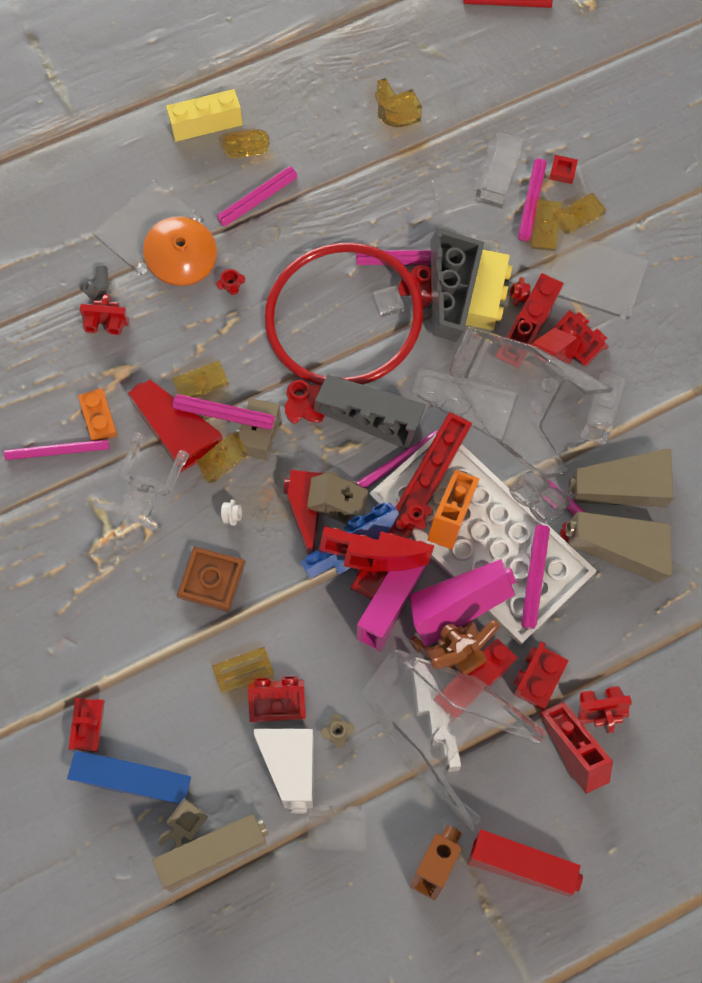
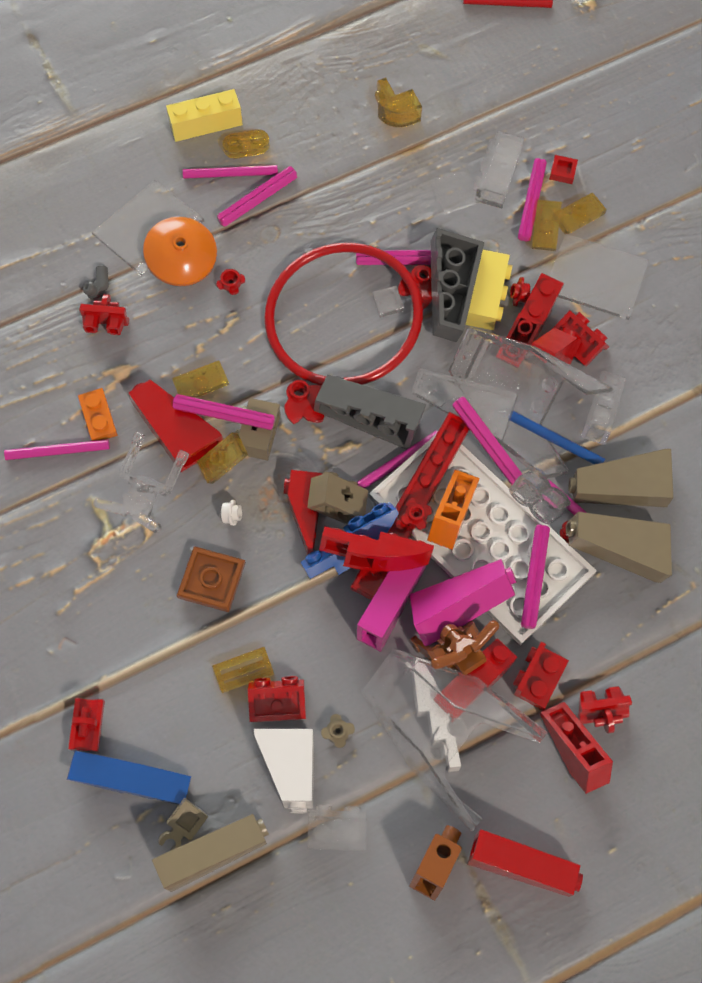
none -> dark pink bar [183,165,278,179]
none -> dark pink axle [452,397,524,486]
none -> blue bar [508,411,605,465]

